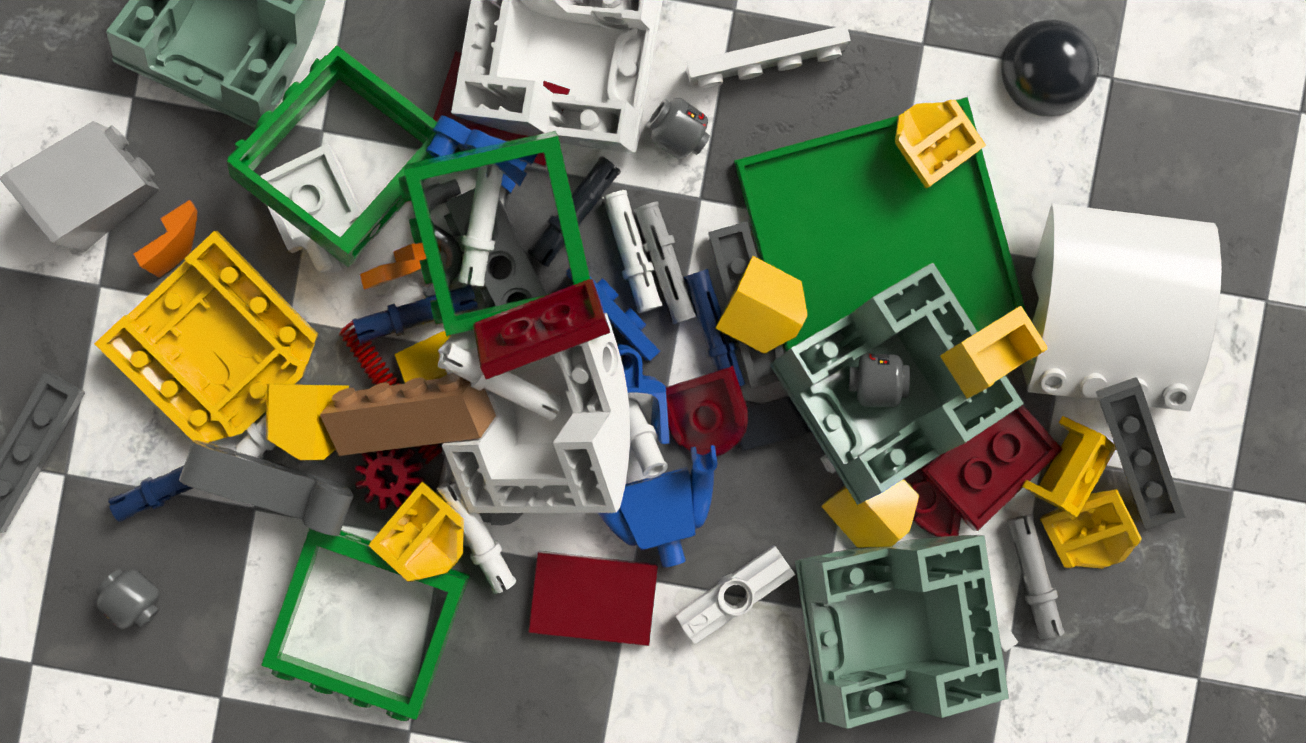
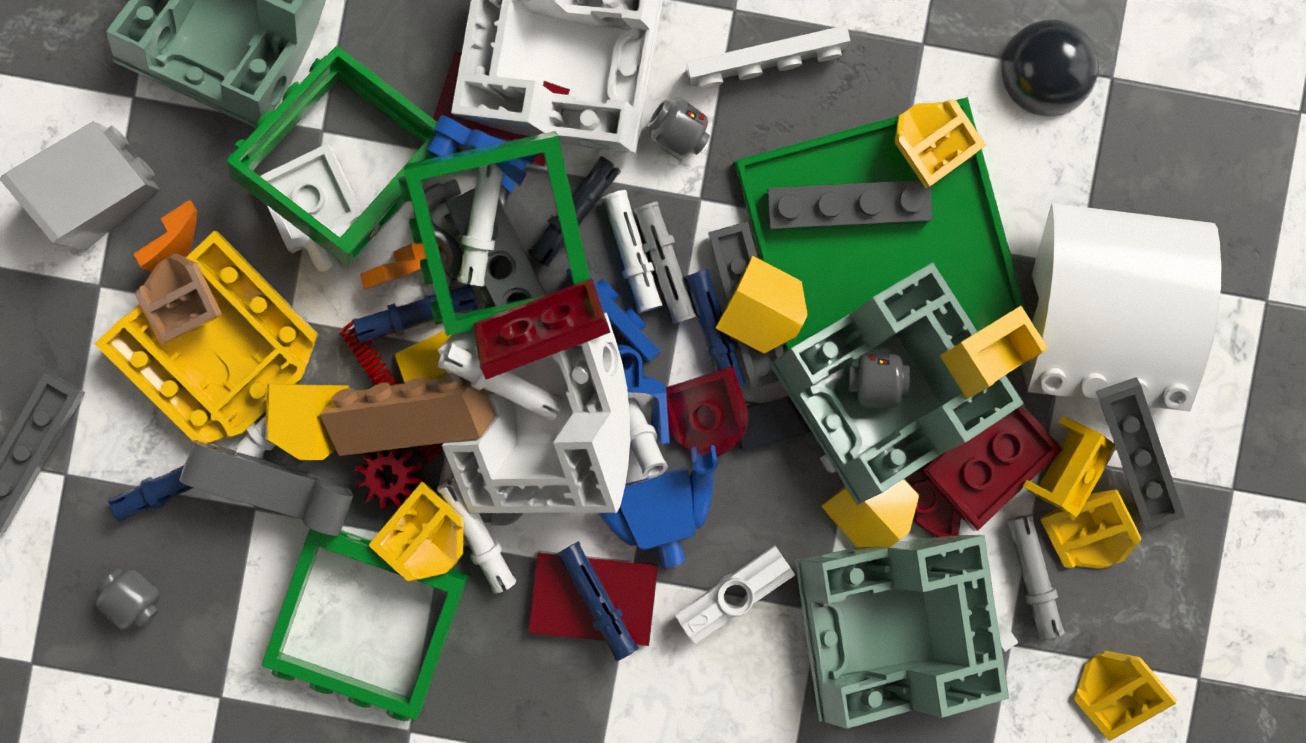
none -> medium nougat slope [135,253,222,345]
none -> dark blue pin [556,541,639,661]
none -> dark grey plate [767,180,933,231]
none -> yellow slope [1074,651,1177,742]

